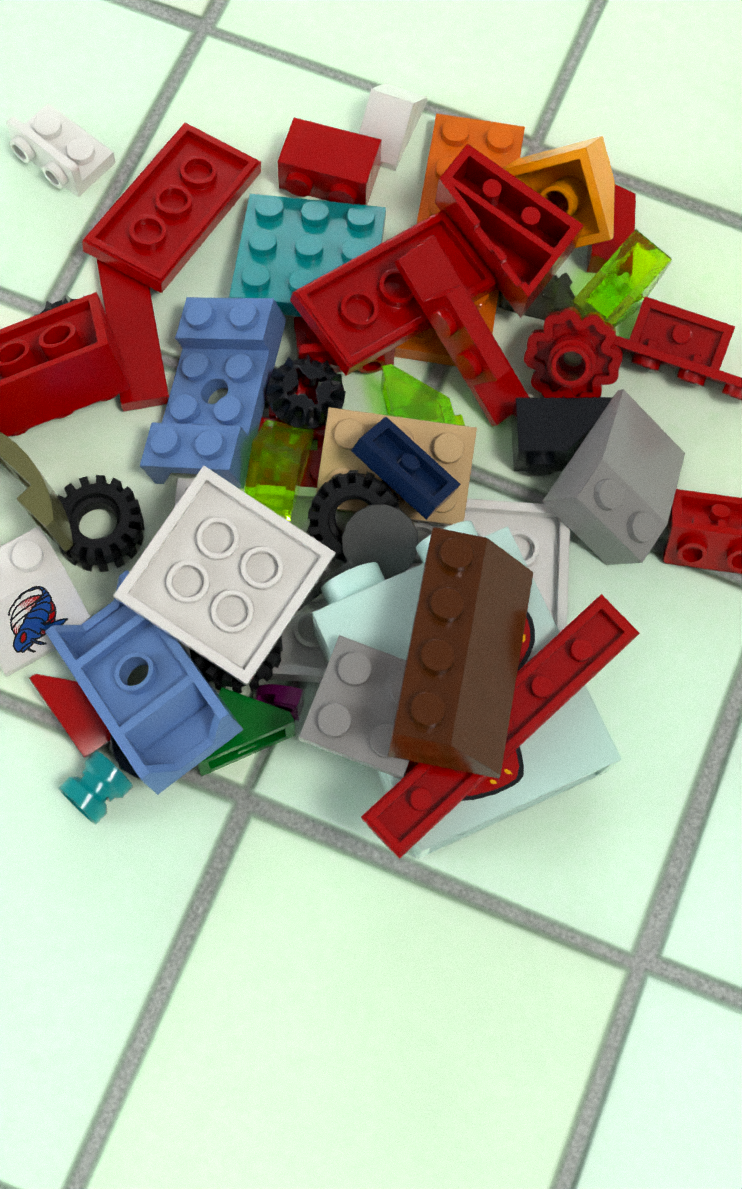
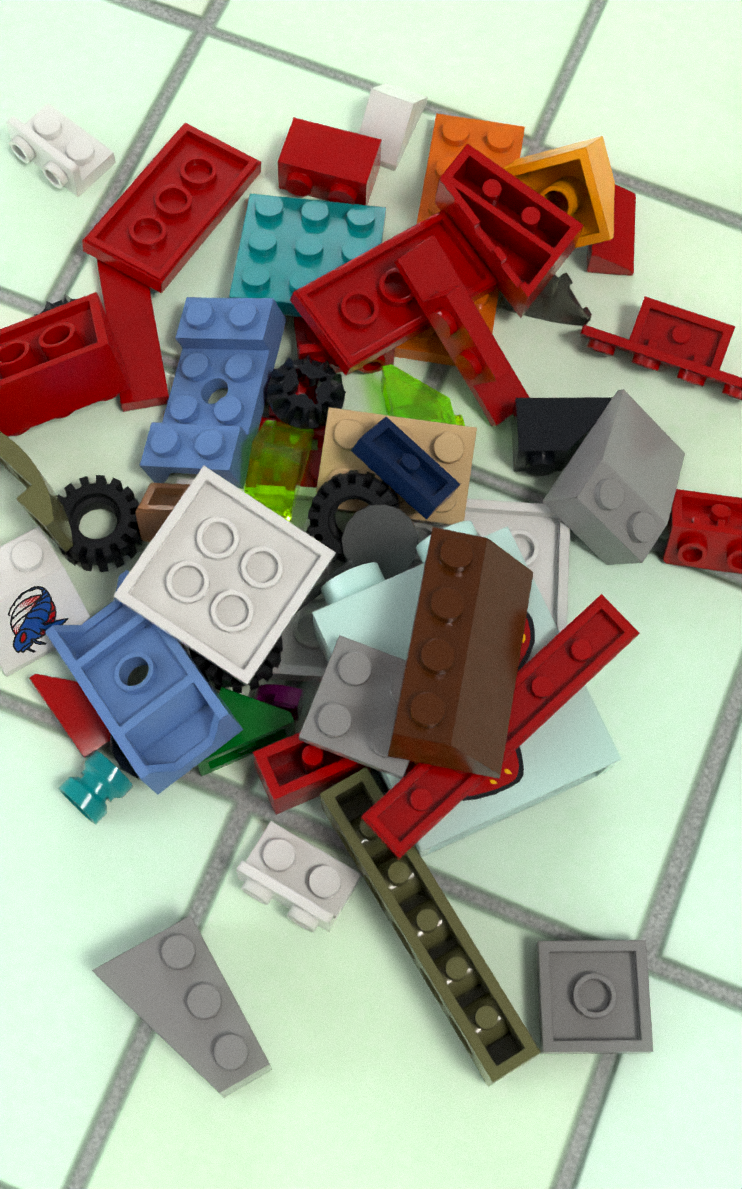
red plant [524,307,623,398] -> none
clear neon green slope [572,229,672,328] -> none
none -> light grey wedge [92,915,272,1098]
none -> medium nougat slope [135,483,190,542]
none -> white bracket [236,821,362,933]
none -> red brick [253,732,371,815]
none -> olive brick [320,767,541,1087]
none -> light grey plate [536,940,653,1054]

